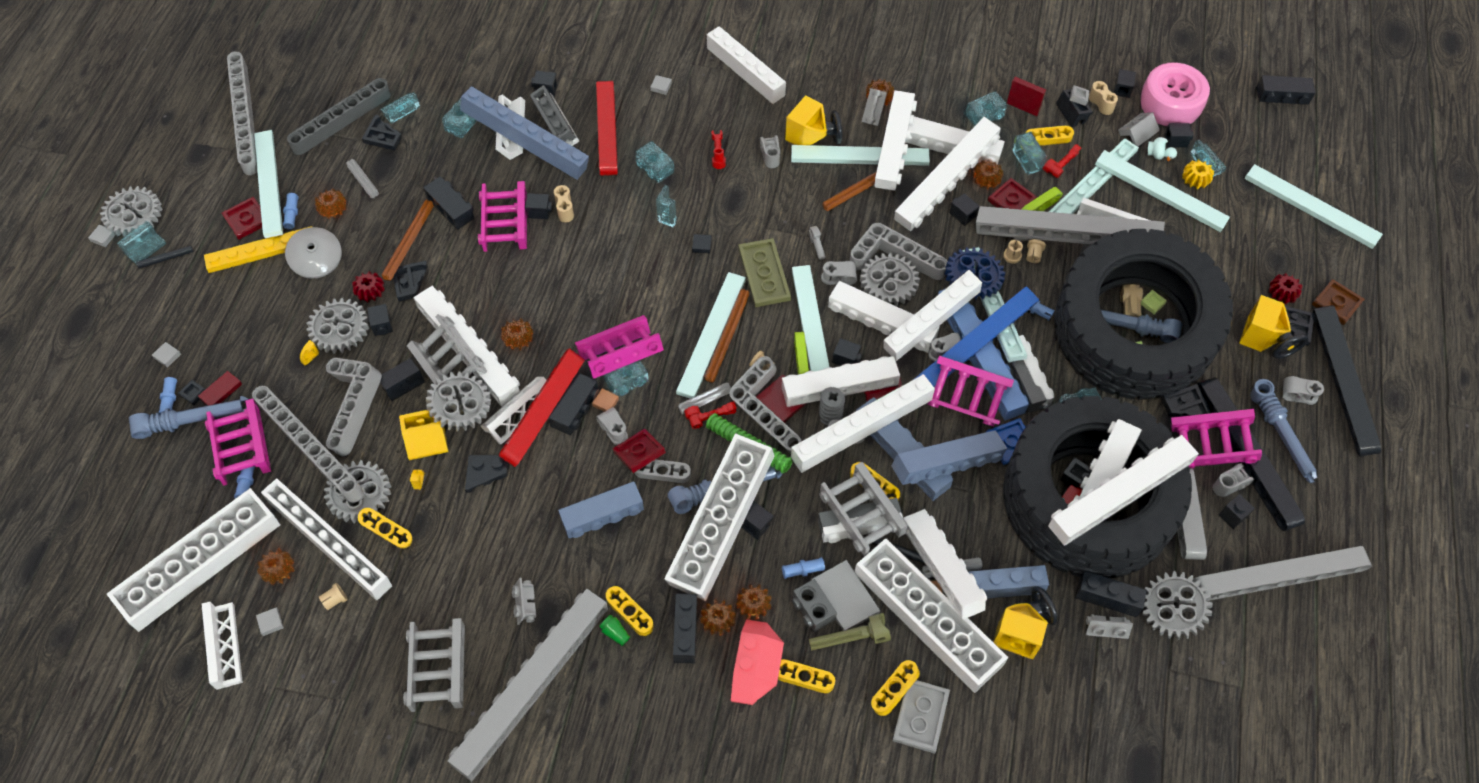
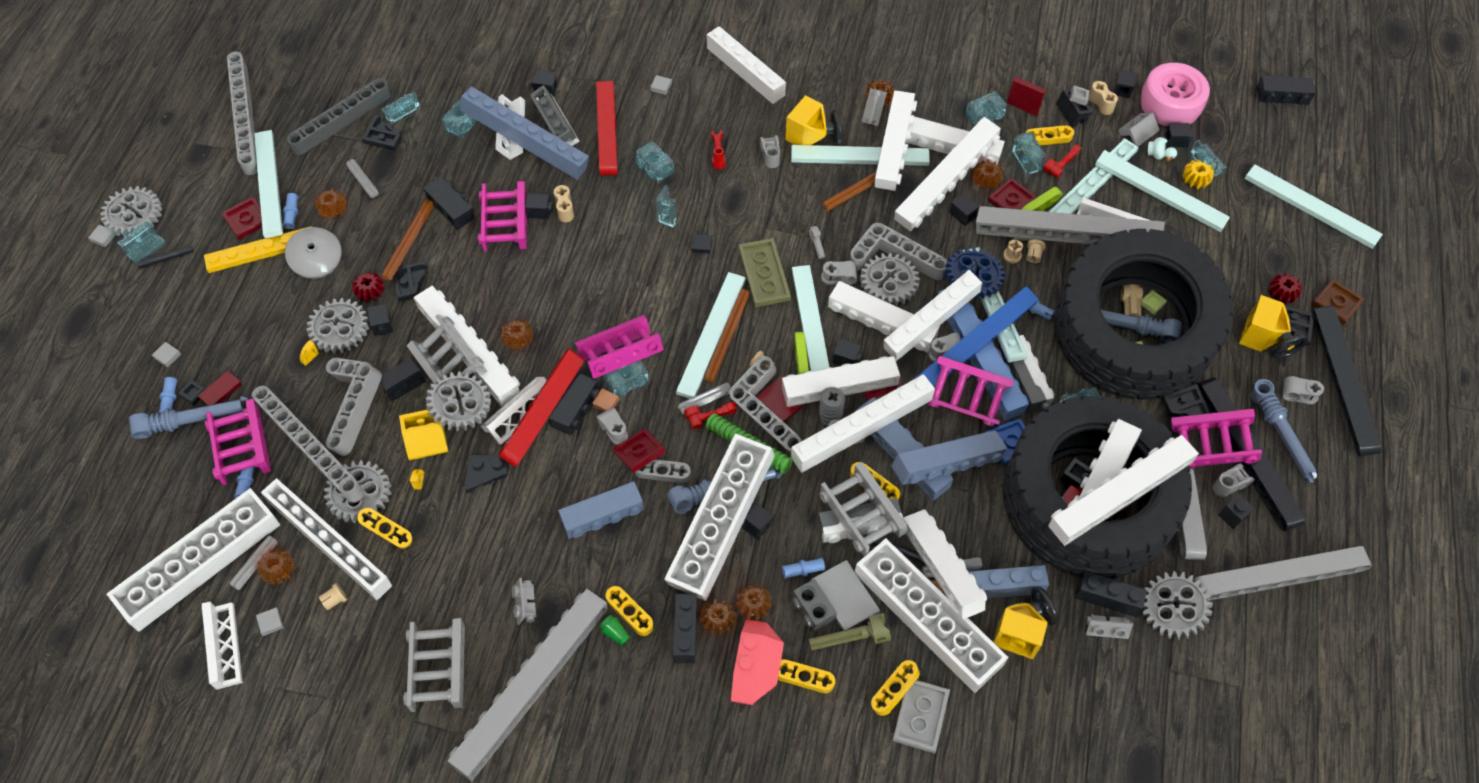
none -> light grey axle [230,536,278,590]

